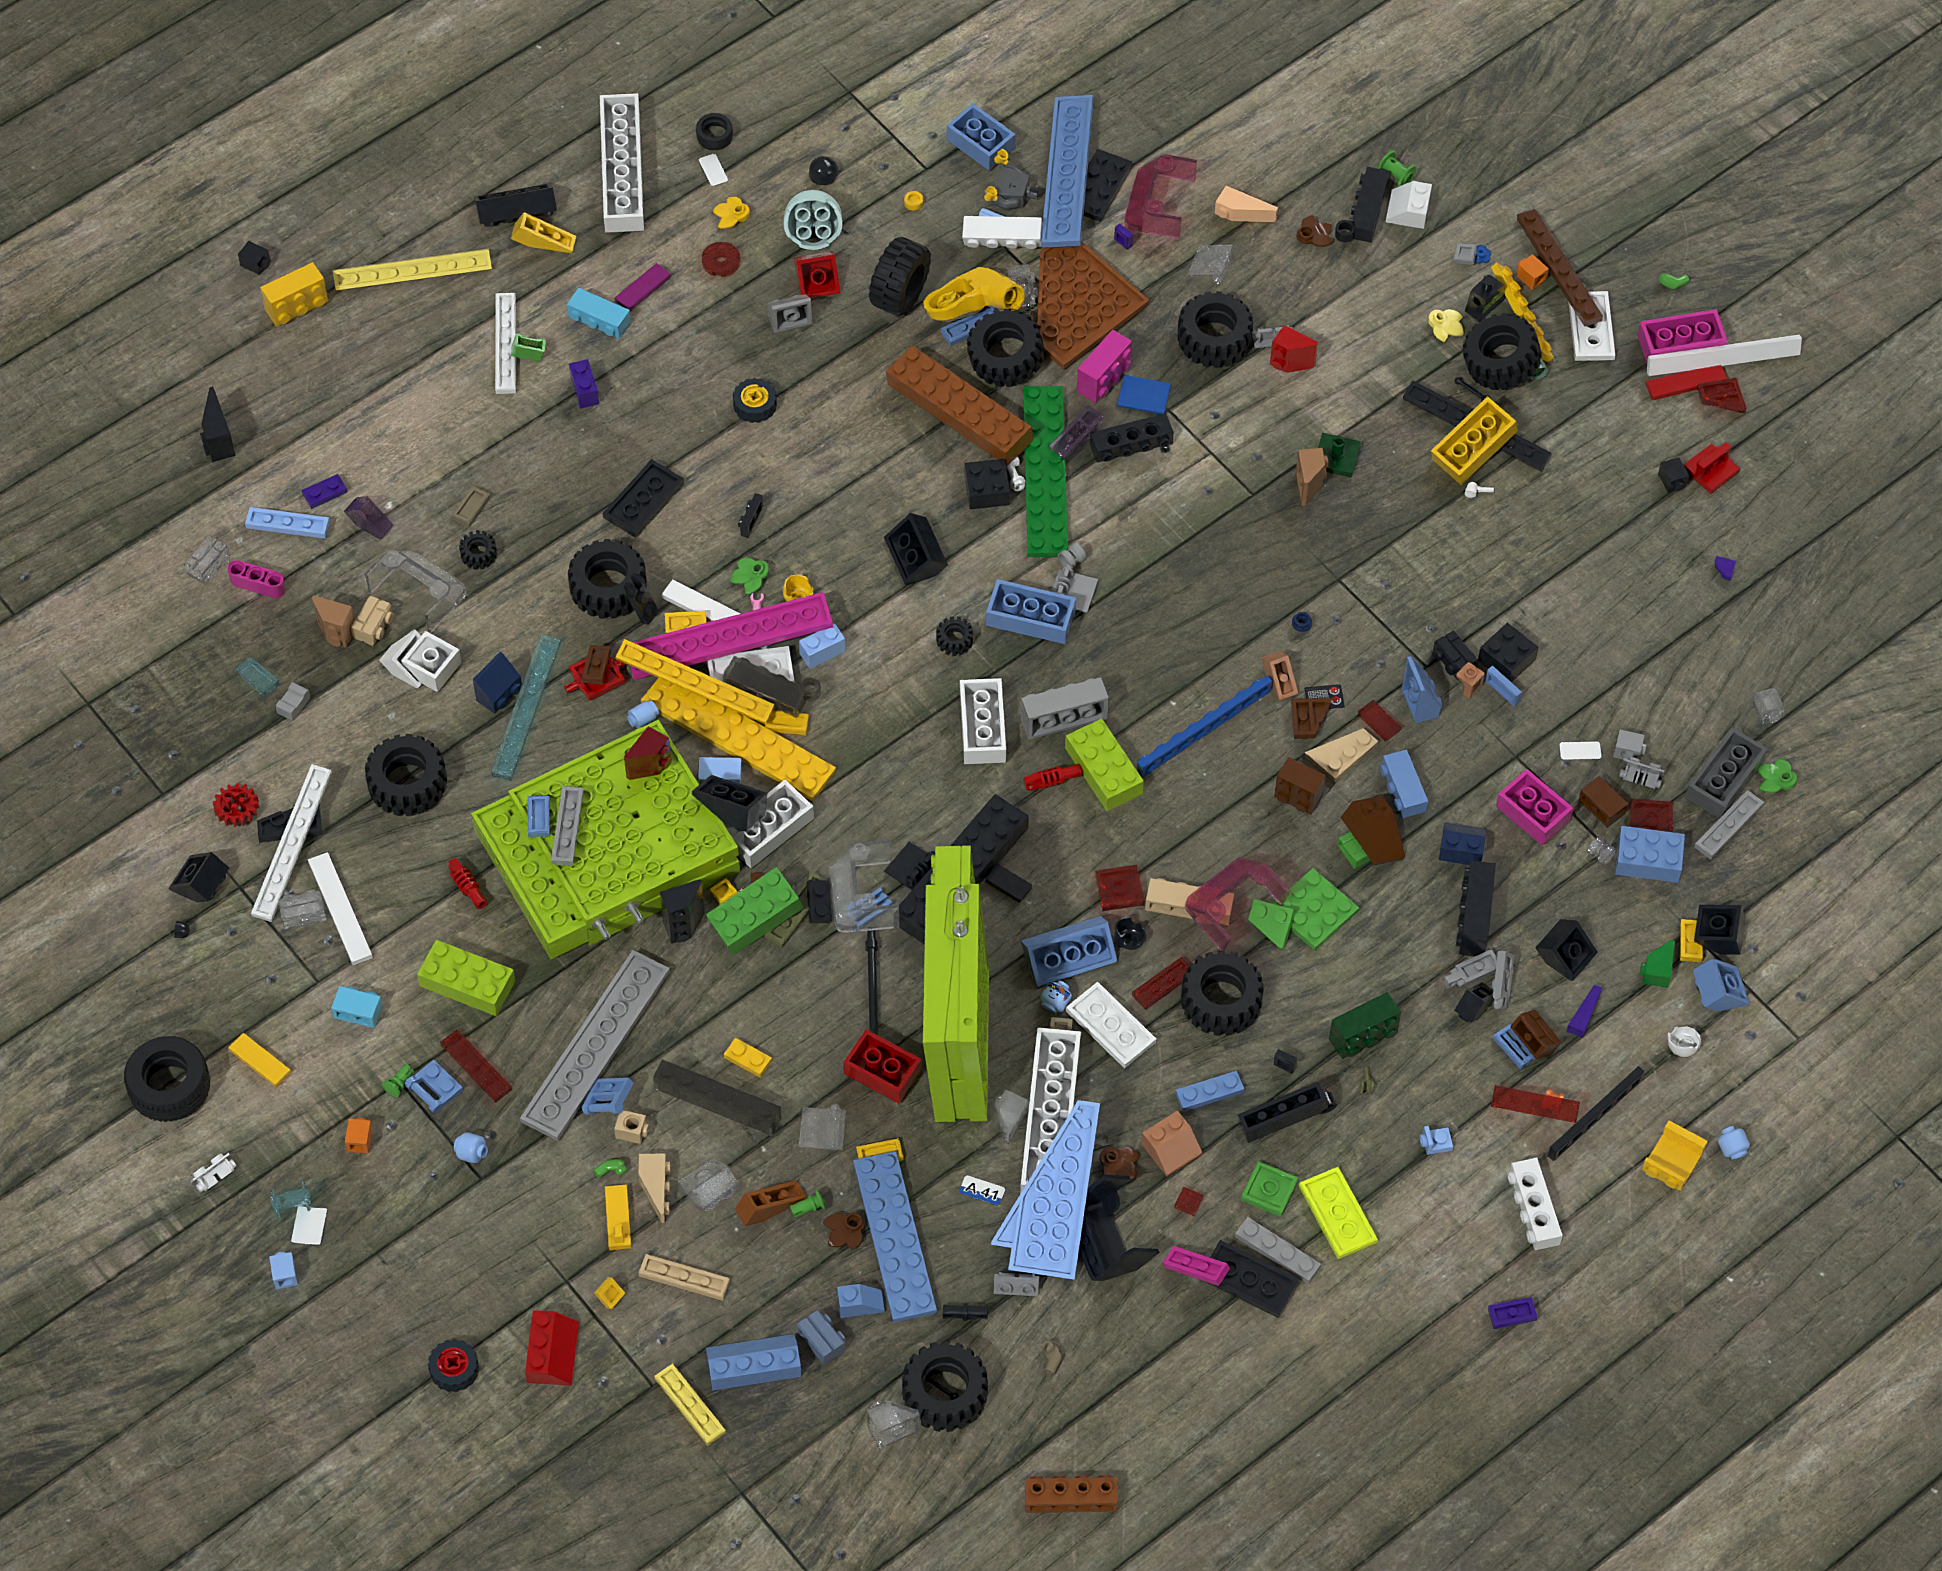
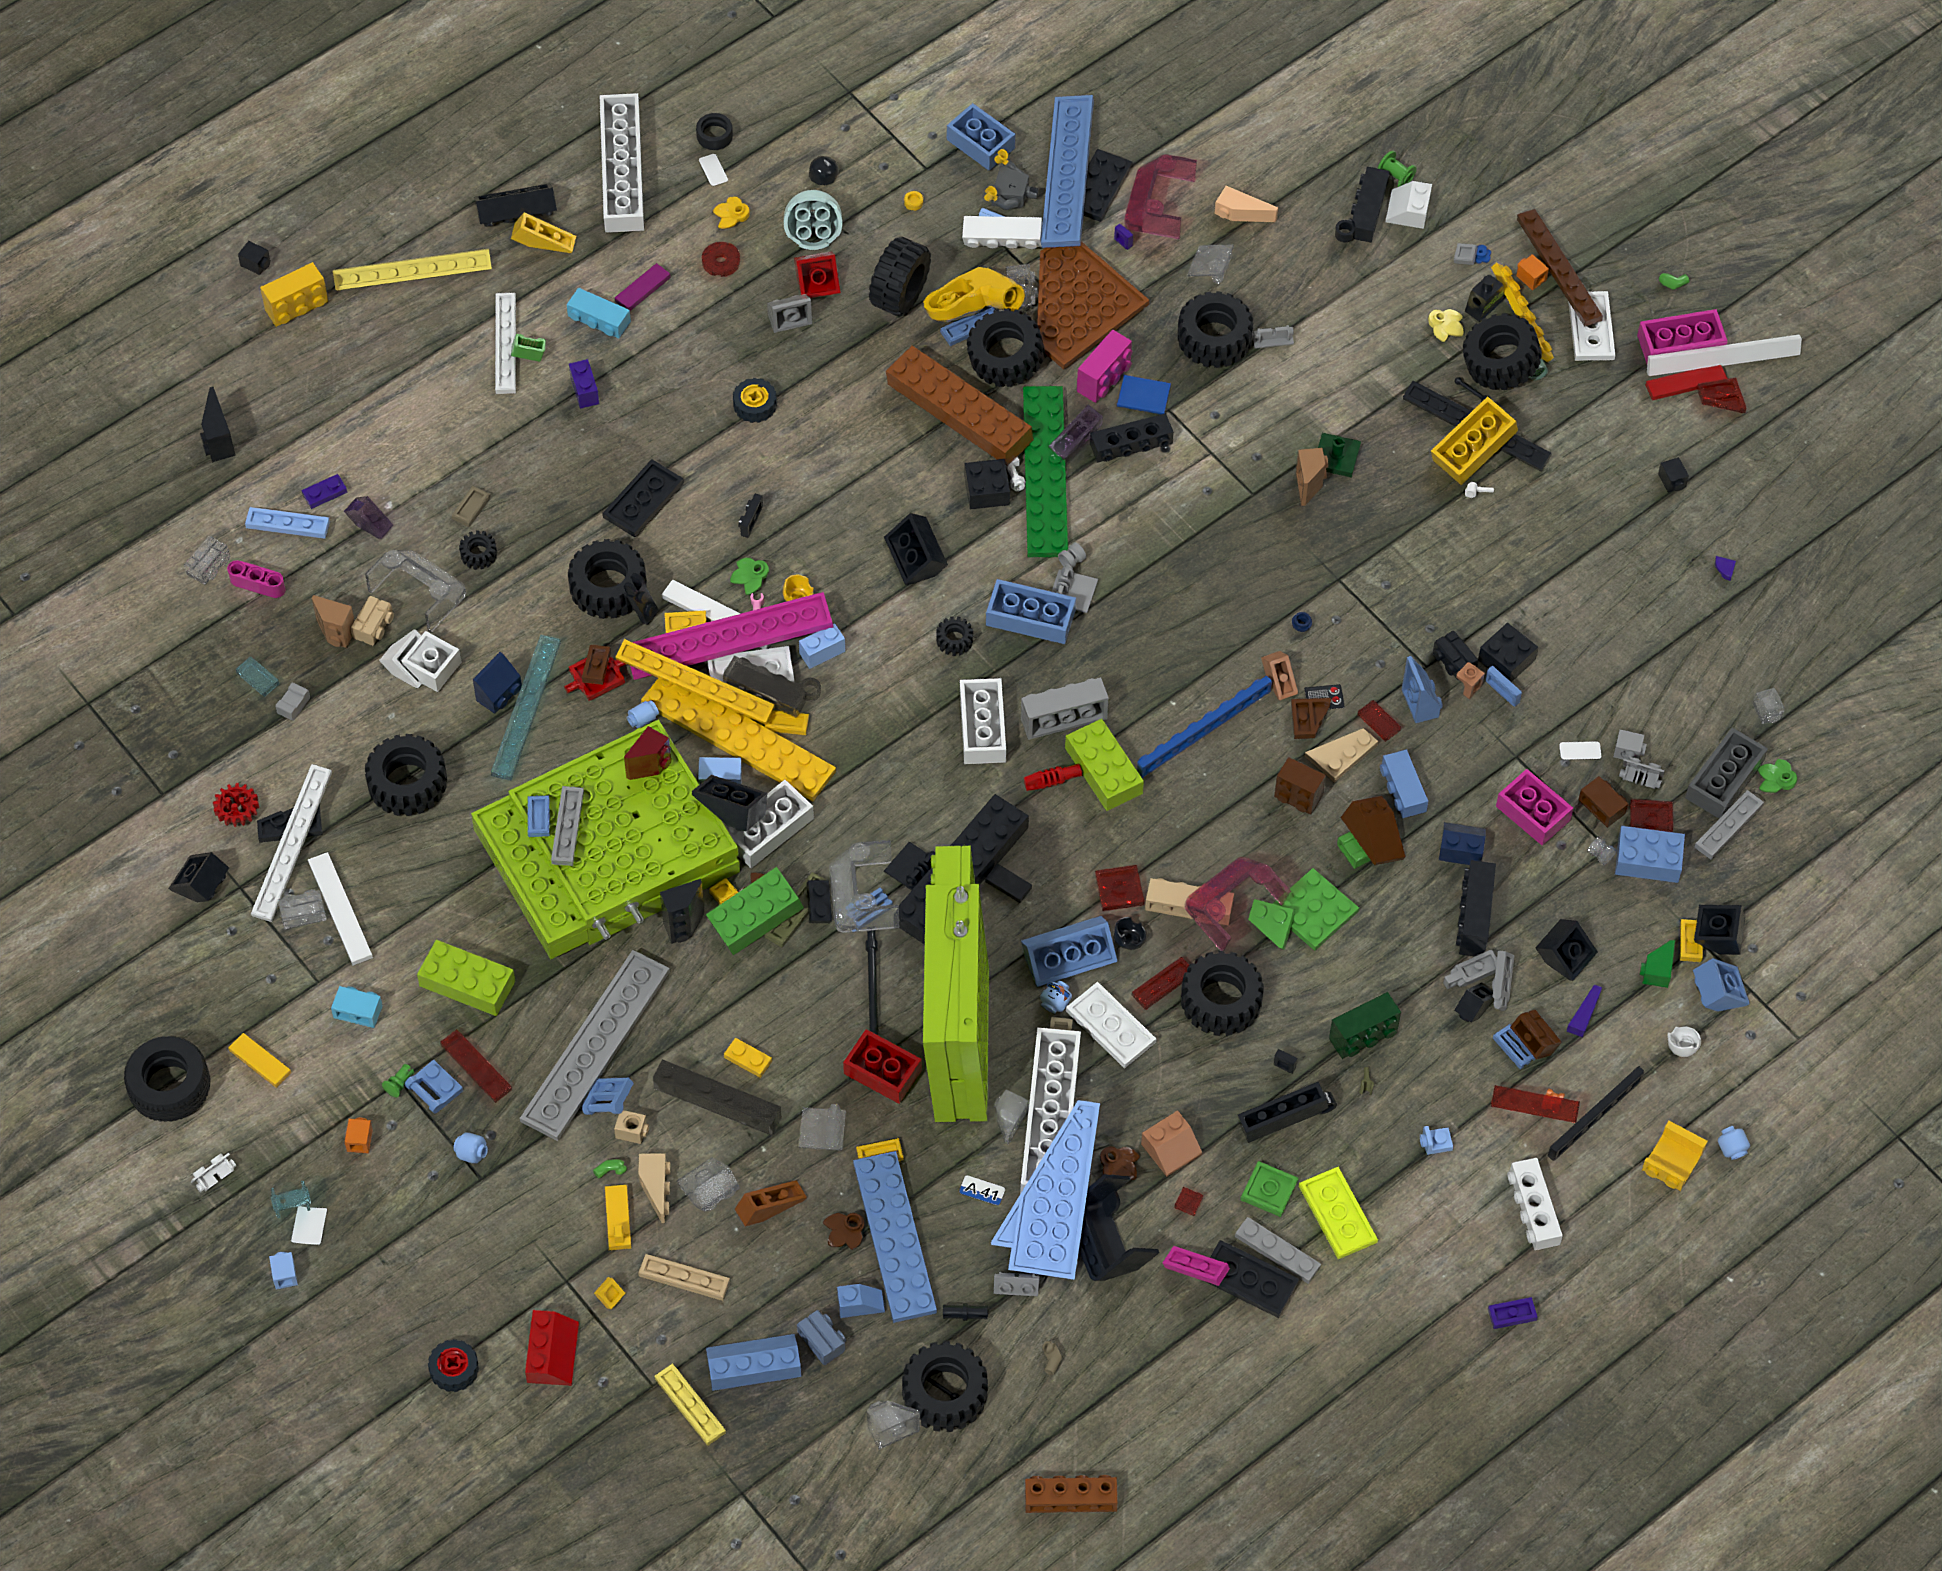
black hinge [174,921,190,939] -> none
red hinge [448,858,487,909] -> none
bright green pin [790,1190,825,1218] -> none
medium blue plate [1175,1071,1244,1112] -> none
red slope [1270,325,1319,373] -> none
reddish brown plate [1296,215,1332,247] -> none
red bracket [1684,442,1740,494] -> none

